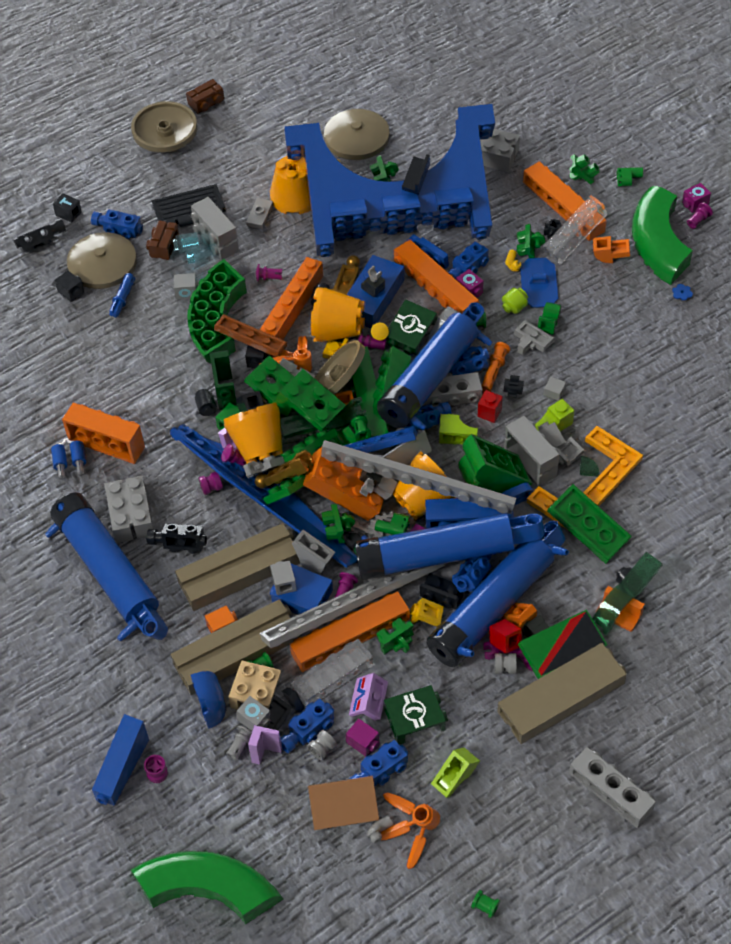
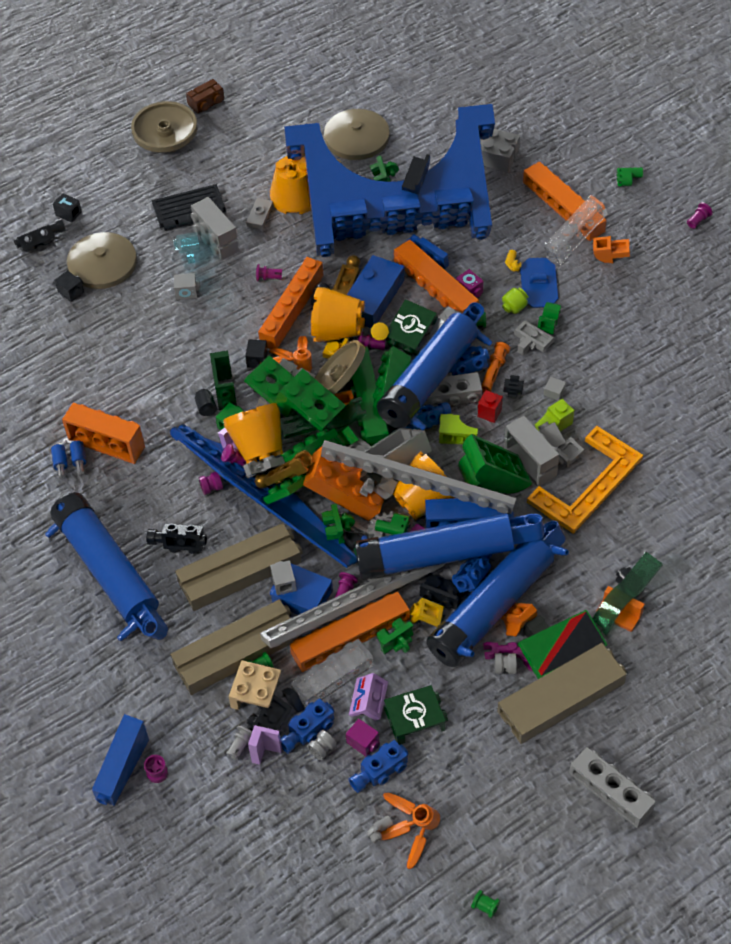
blue brick [91,209,143,239] -> none
light grey piece [104,476,153,543] -> none
blue axle [109,273,136,318] -> none
green brick [130,851,283,925] -> none
reddish brown brick [146,221,179,260] -> none
green brick [187,259,247,363] -> none
blue brick [190,671,226,729] -> none
orange brick [205,605,238,633] -> none
dark orange tile [214,314,287,357] -> none
black brick [236,391,264,412] -> none
light grey brick [236,696,271,731] -> none
light grey slope [292,530,335,575] -> none
medium nougat tile [308,776,379,830] -> none
blue tile [344,426,417,453] -> none
green bush [351,416,371,441] -> none
pearl dark grey piece [361,266,385,298] -> none
lime arch [431,747,480,798] -> none
blue brick [448,241,489,279] -> none
red brick [489,619,522,654] -> none
blue beam [501,483,534,506] -> none
green hips [517,224,545,258] -> none
black gear [543,219,565,241] -> none
green tile [547,484,632,564] -> none
green hips [569,154,600,184] -> none
clear green tile [579,456,599,477] -> none
green brick [632,186,693,285] -> none
blue plant [672,284,693,301] -> none
magenta brick [682,183,711,213] -> none

